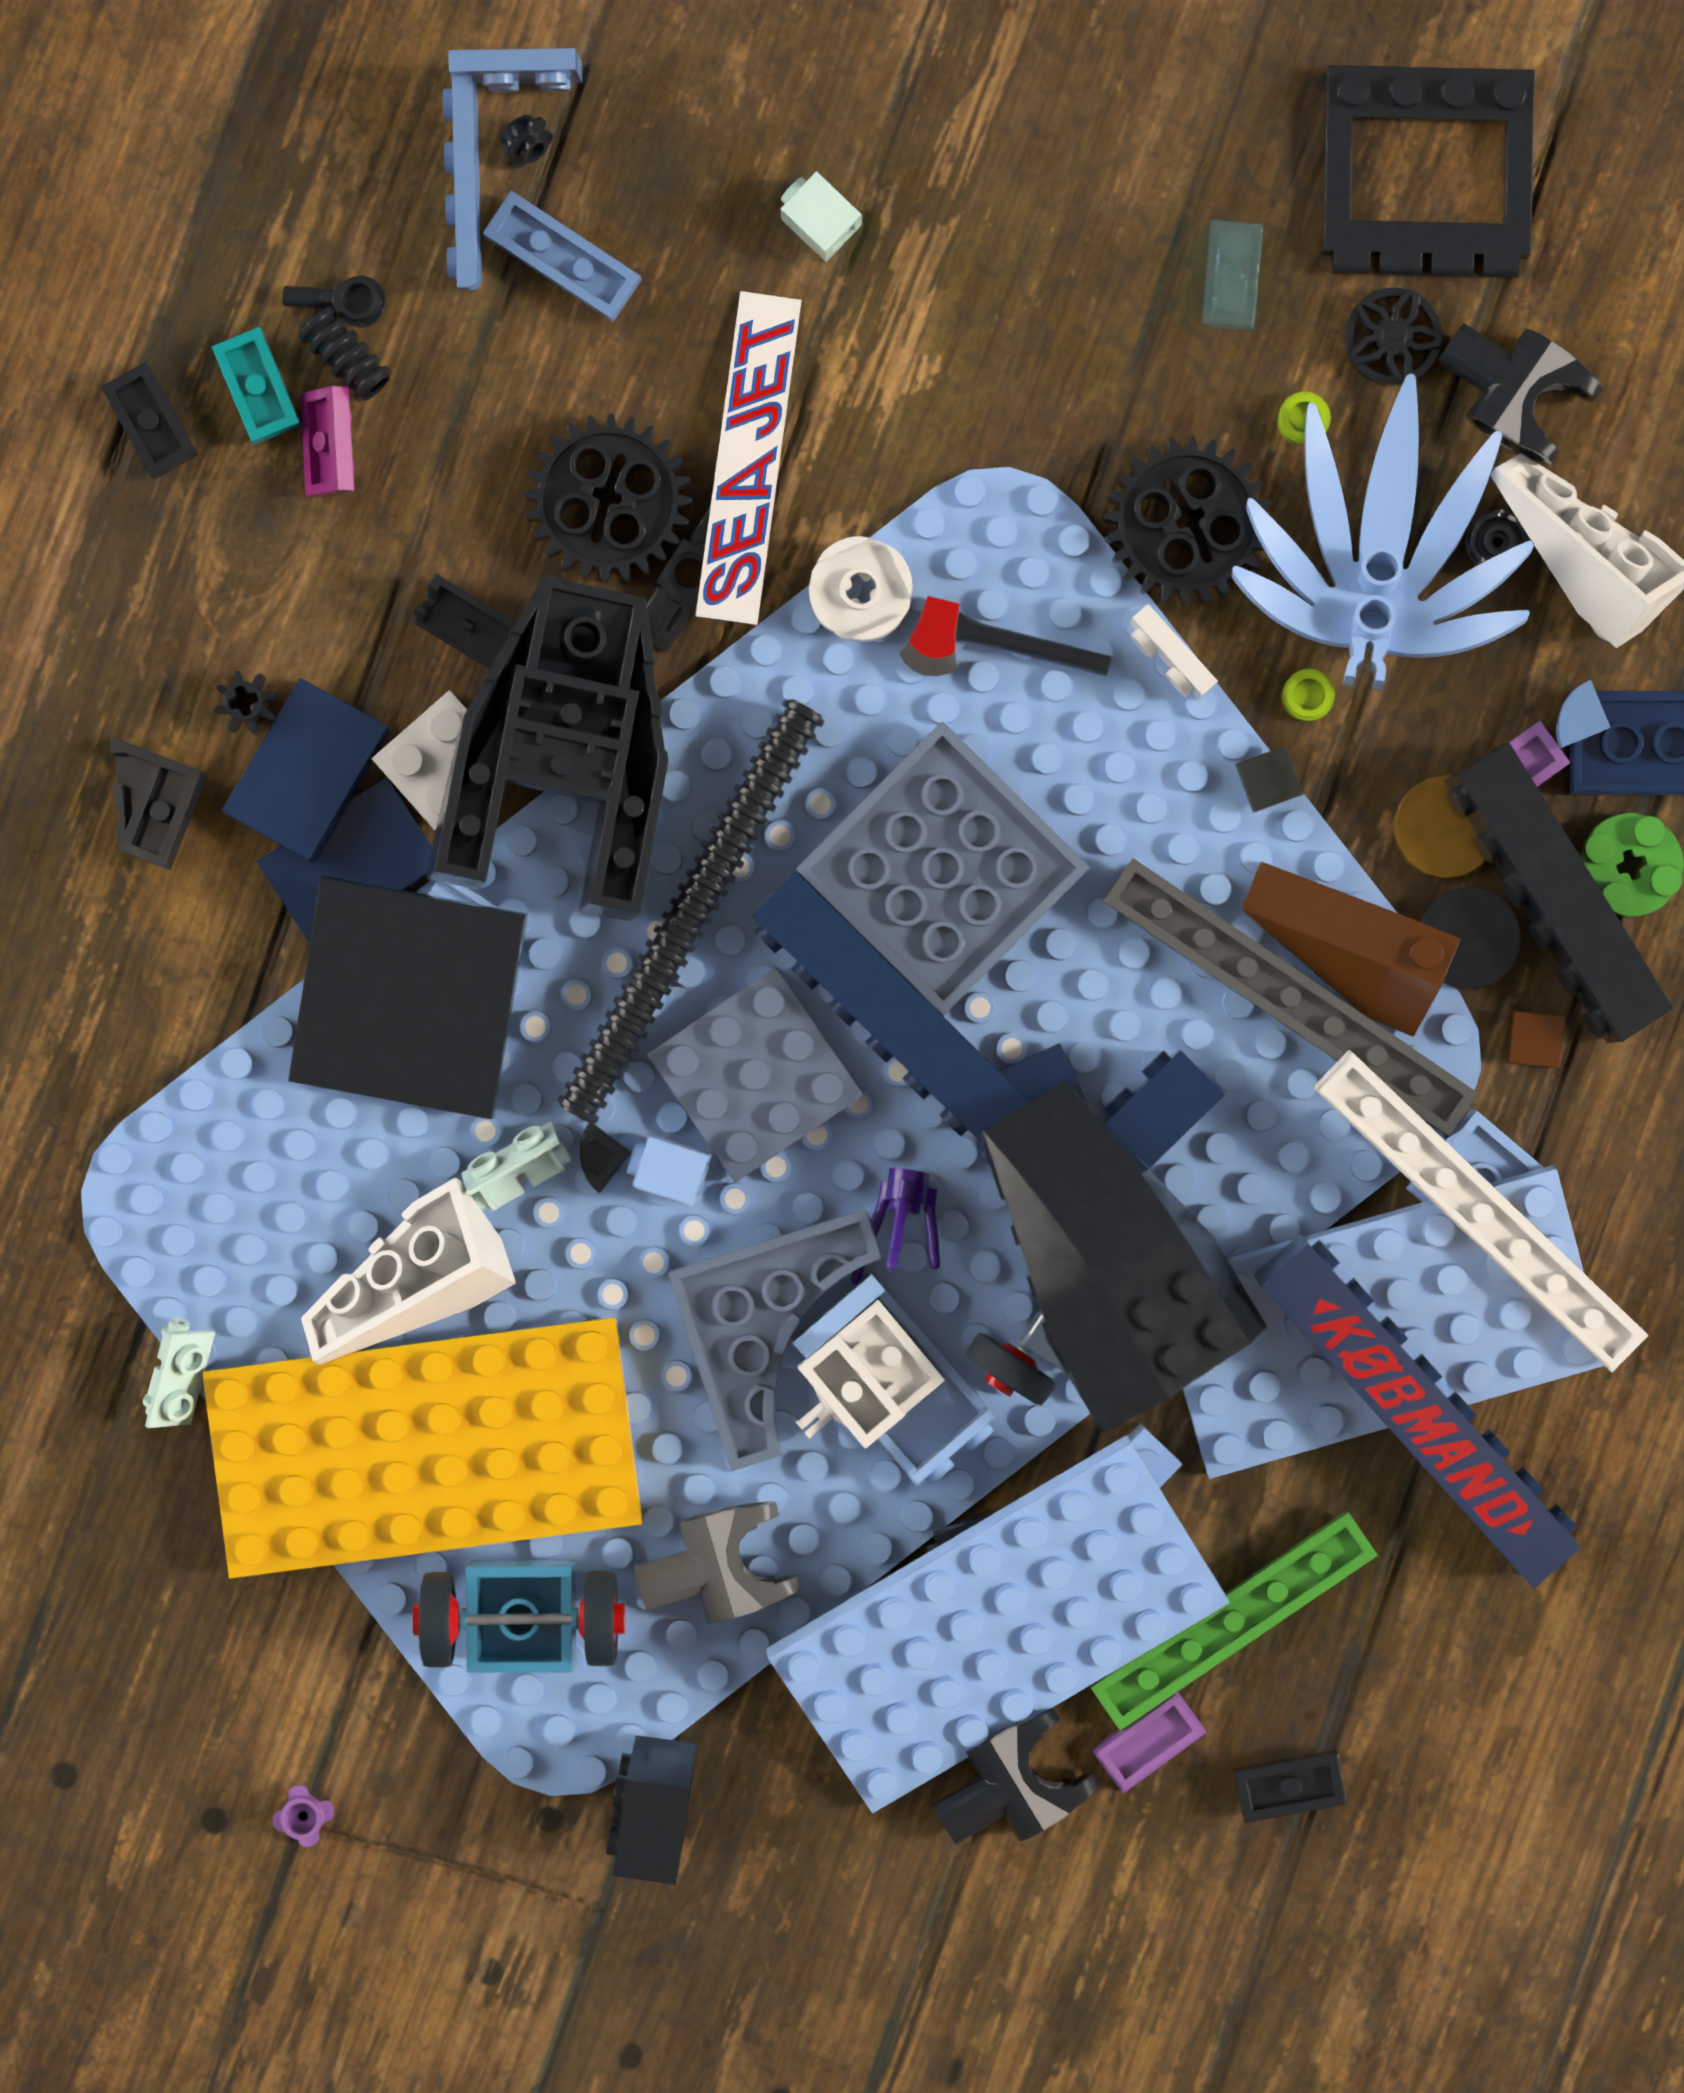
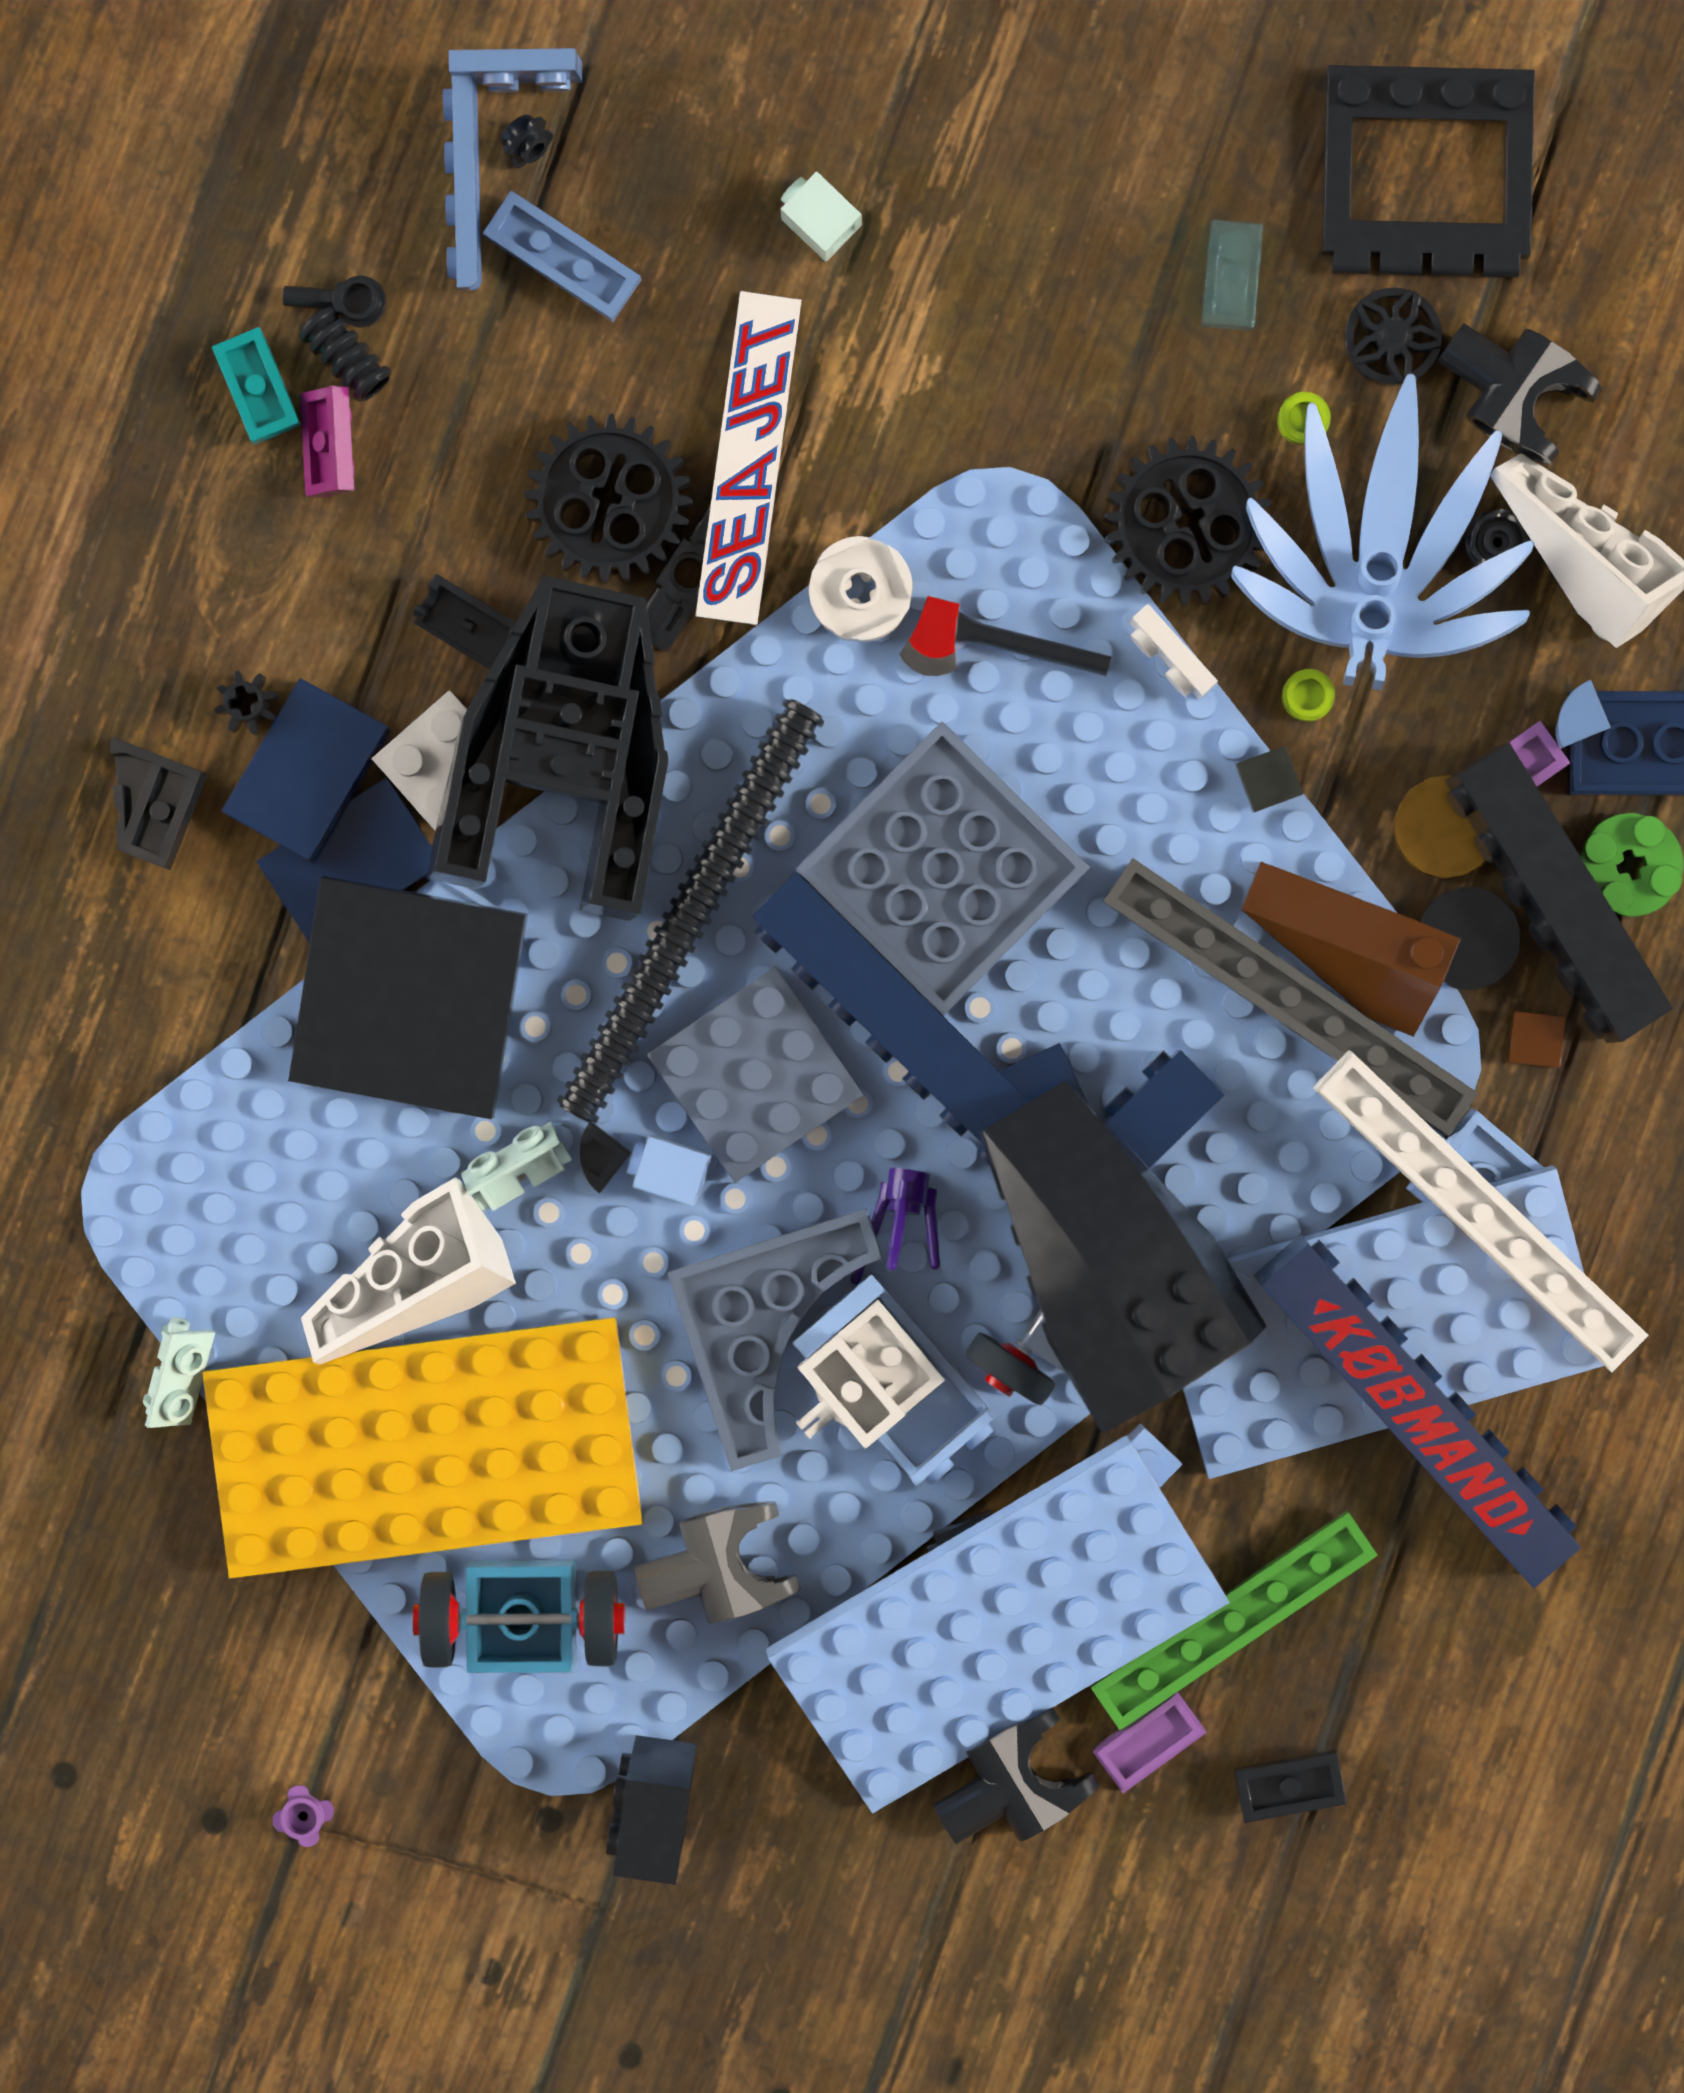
black plate [101,362,199,480] -> none

